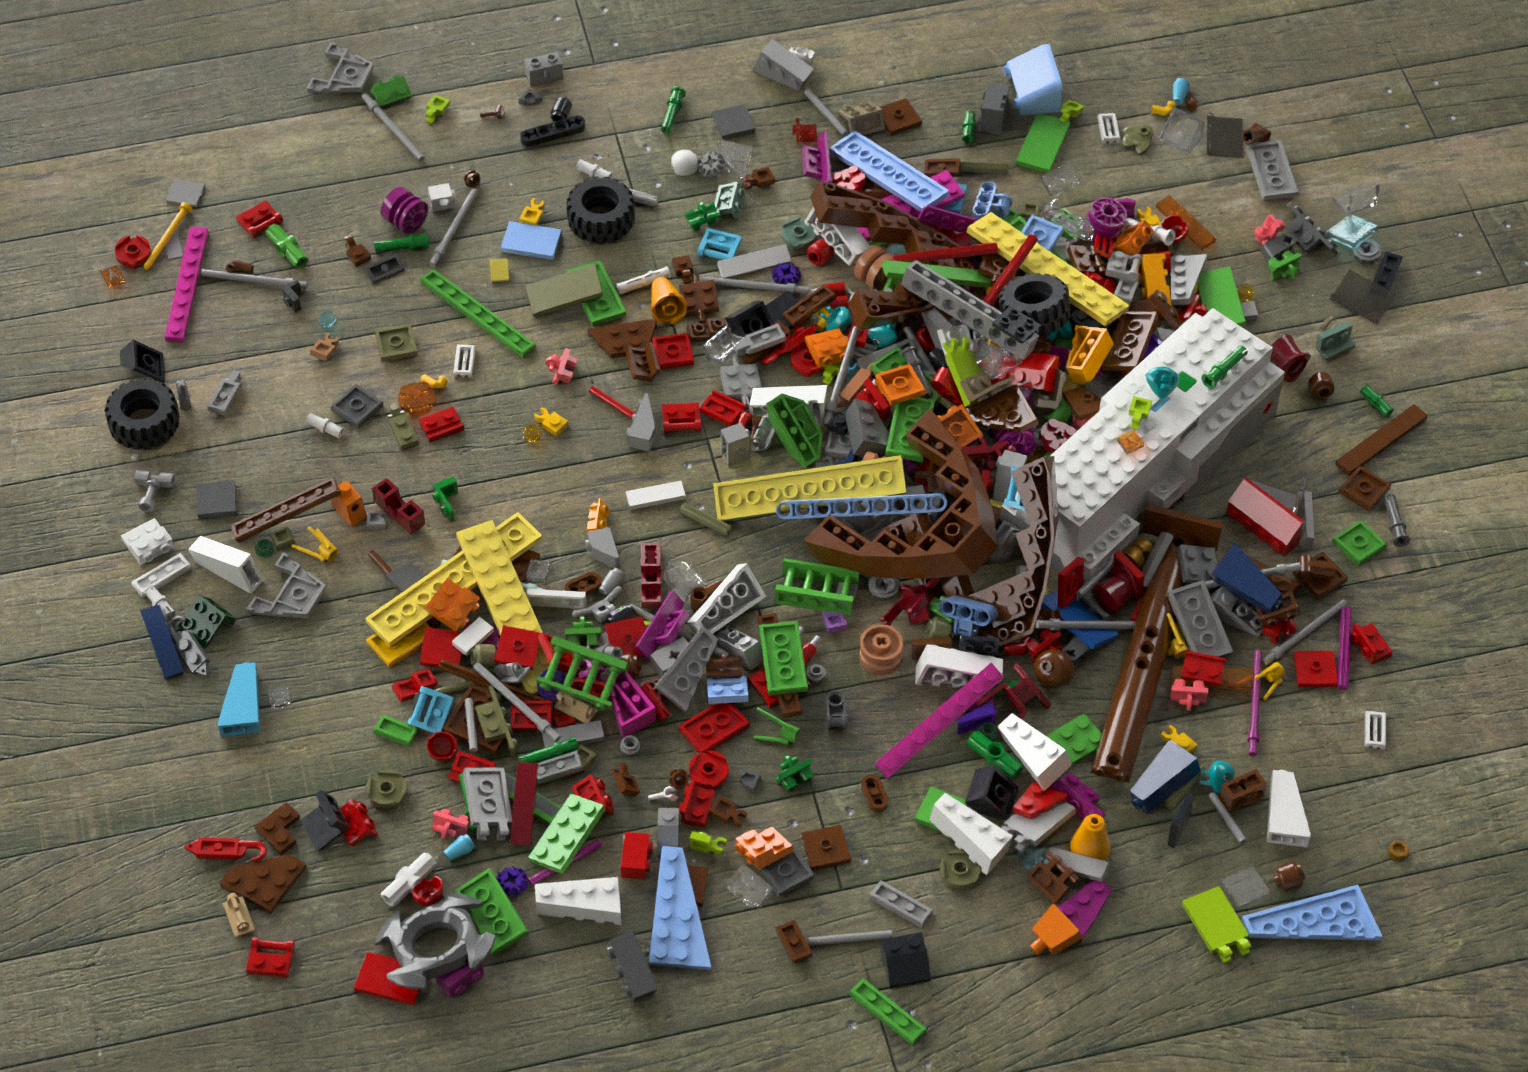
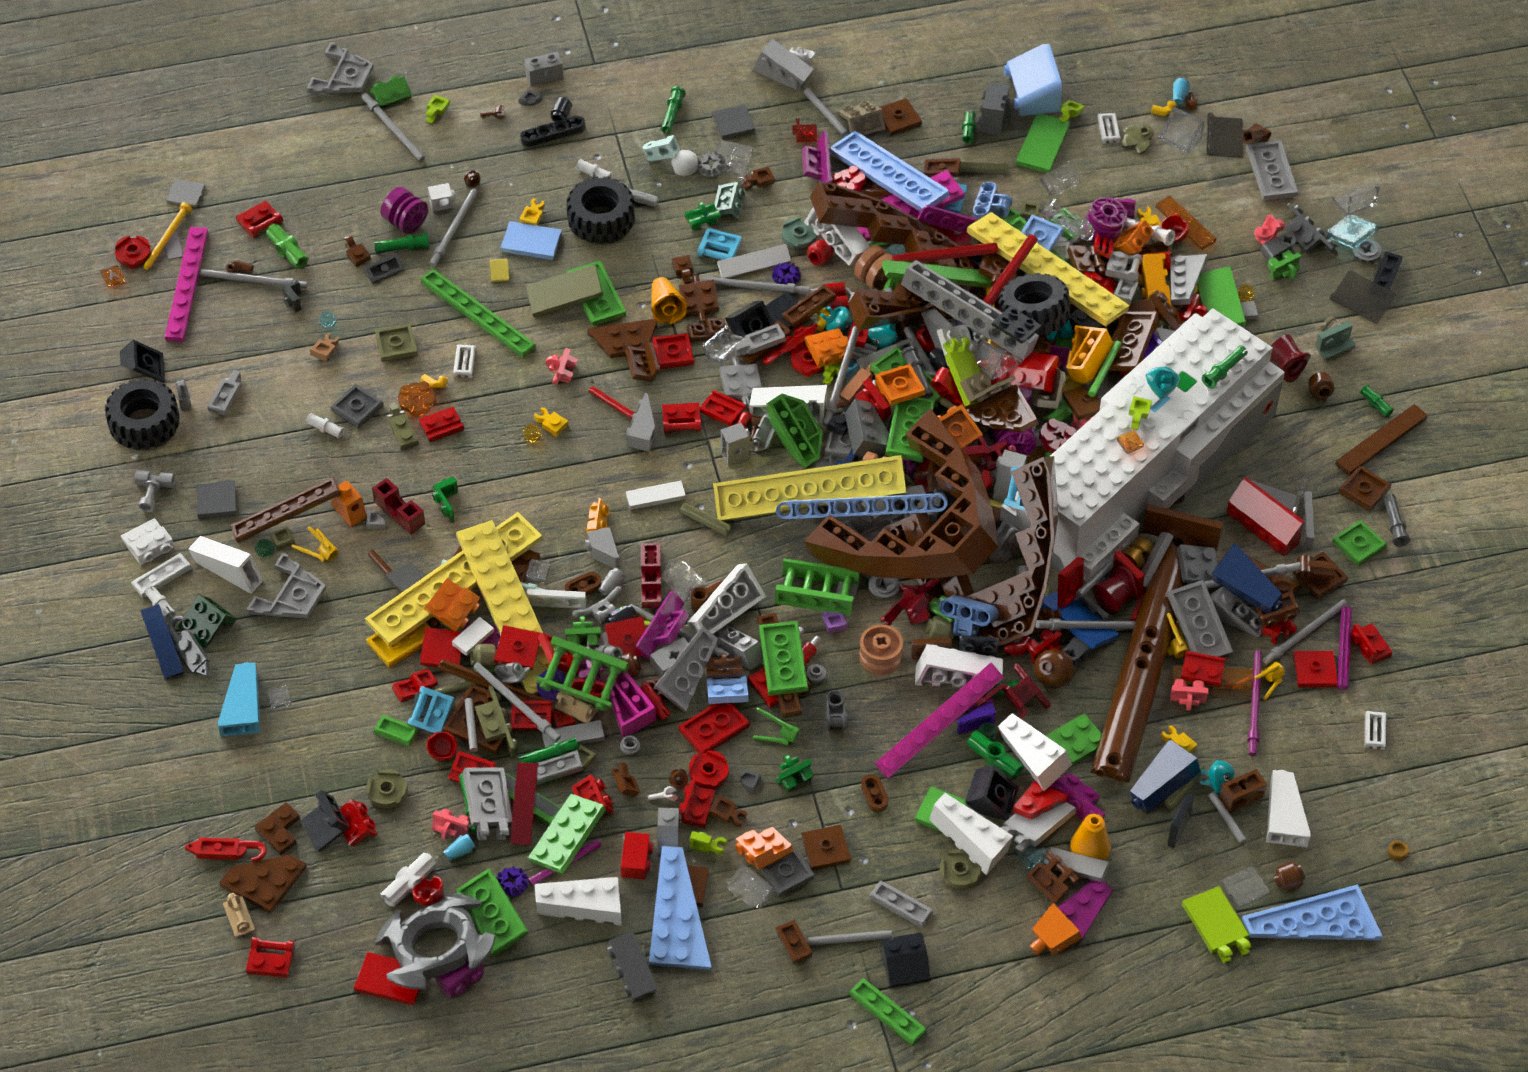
white pin [616,266,671,295] -> none
none -> light aqua leg [643,135,680,161]
none -> bright green bar [1088,340,1122,397]

